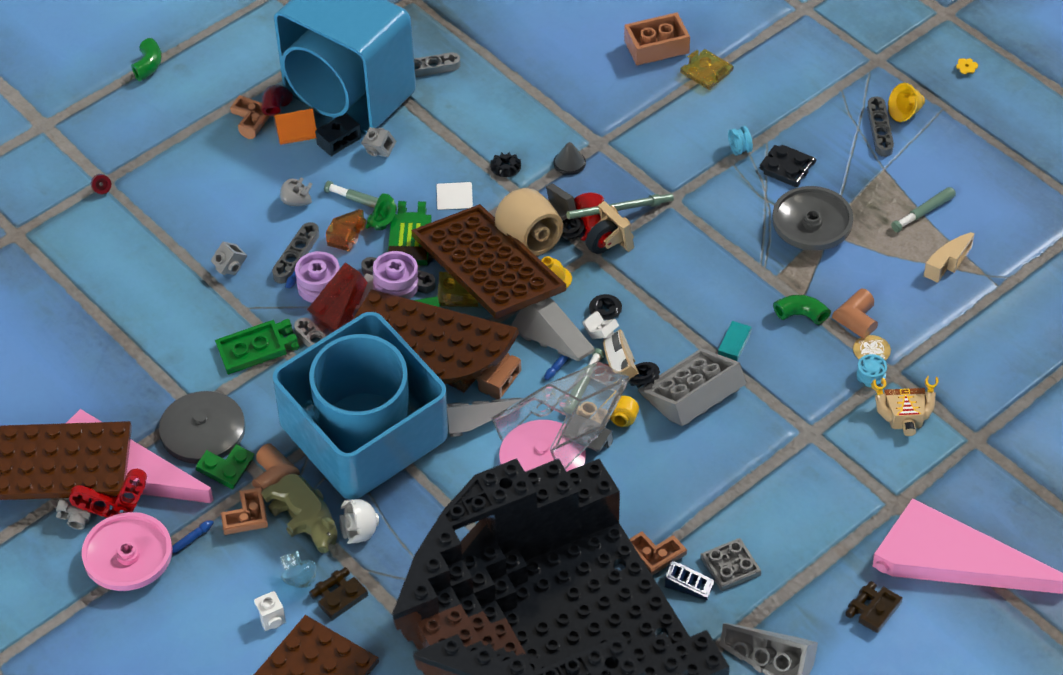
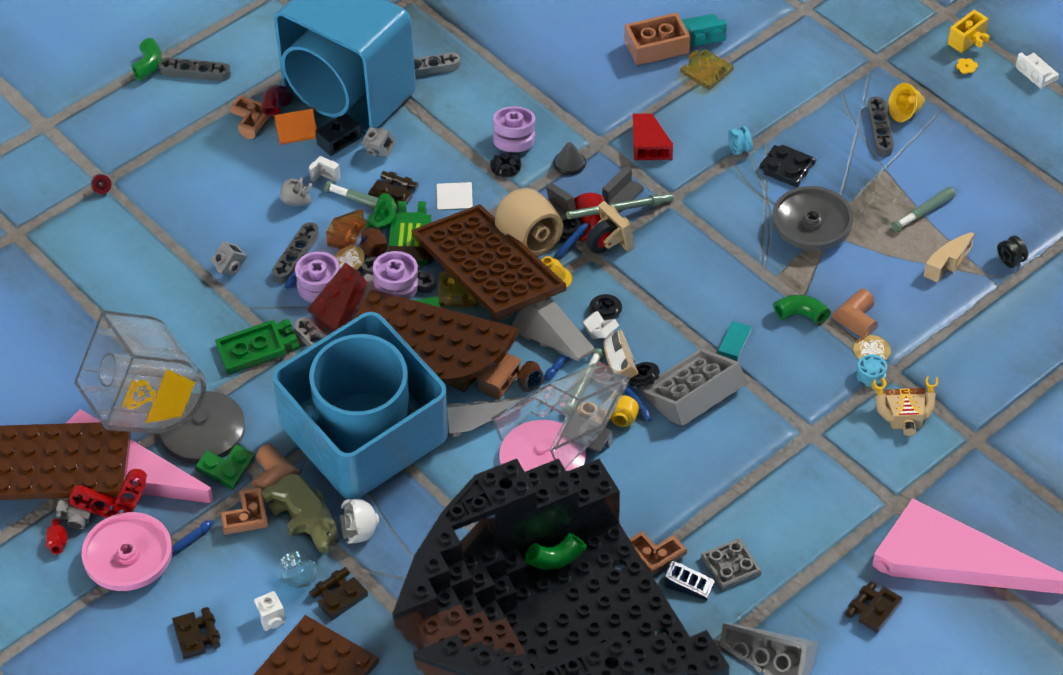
none -> red plant [45,518,67,555]
none -> clear brick [74,310,206,434]
none -> dark grey beam [159,58,231,81]
none -> dark brown plate [172,607,221,659]
none -> white bracket [309,156,341,183]
none -> pearl gold sticker [334,246,365,275]
none -> reddish brown rock [360,228,387,258]
none -> dark brown plate [368,171,419,208]
none -> lavender wheel [493,106,535,152]
none -> reddish brown rock [517,361,544,392]
none -> green cylinder [525,533,587,570]
none -> blue piece [554,223,588,260]
none -> dark grey panel [602,166,644,212]
none -> blue piece [623,385,652,421]
none -> red slope [633,113,673,160]
none -> teal bracket [682,14,727,47]
none -> yellow brick [947,10,990,53]
none -> pearl dark grey wheel [997,236,1028,268]
none -> white bracket [1016,53,1059,89]

